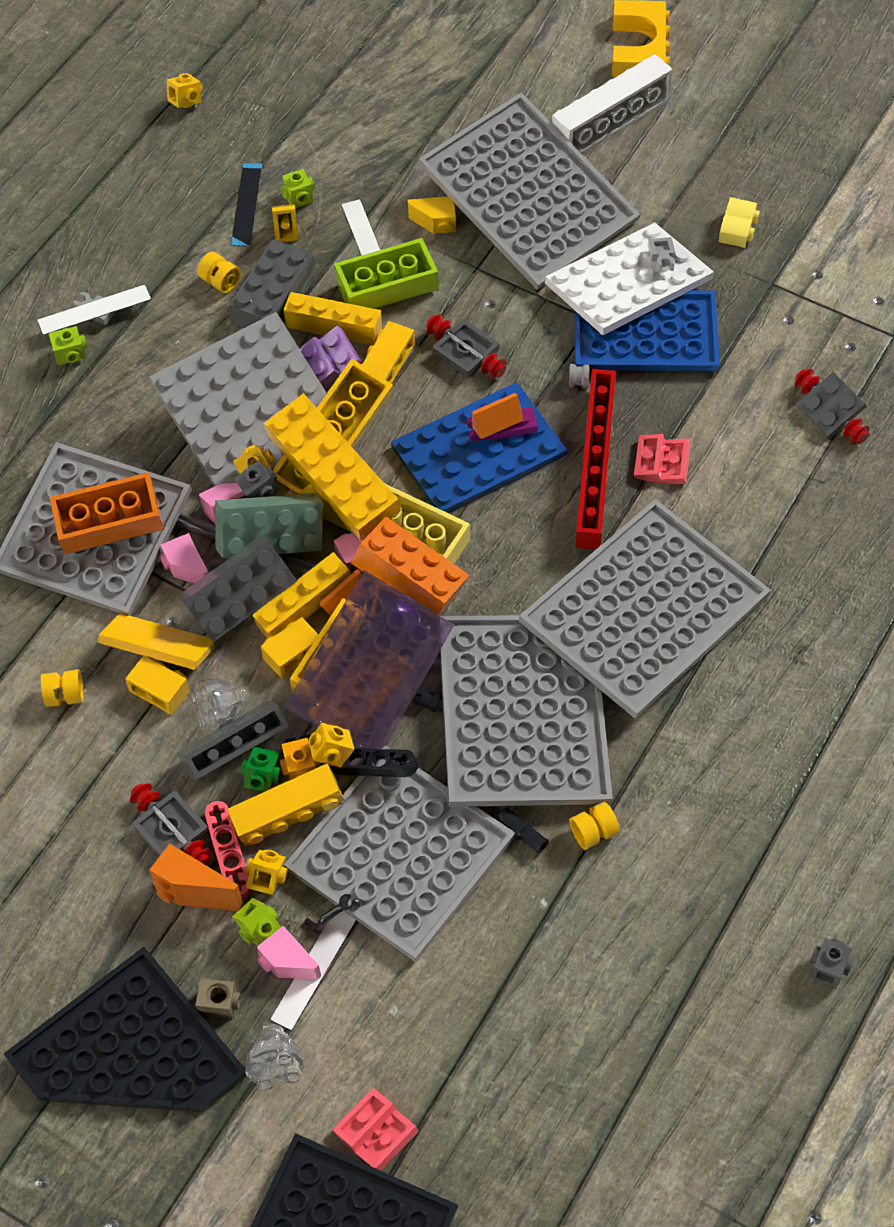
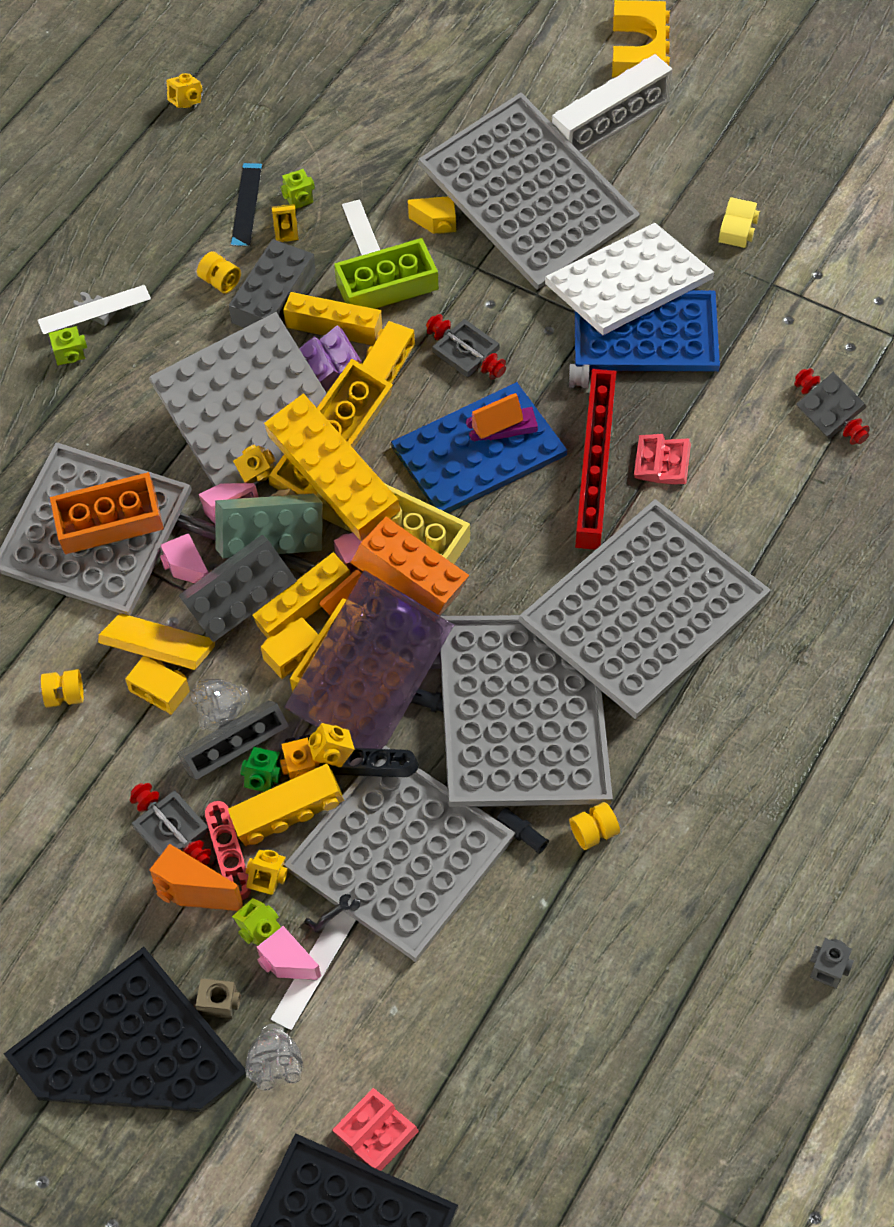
dark grey brick [234,460,280,498] -> none
light grey plate [648,237,676,272] -> none

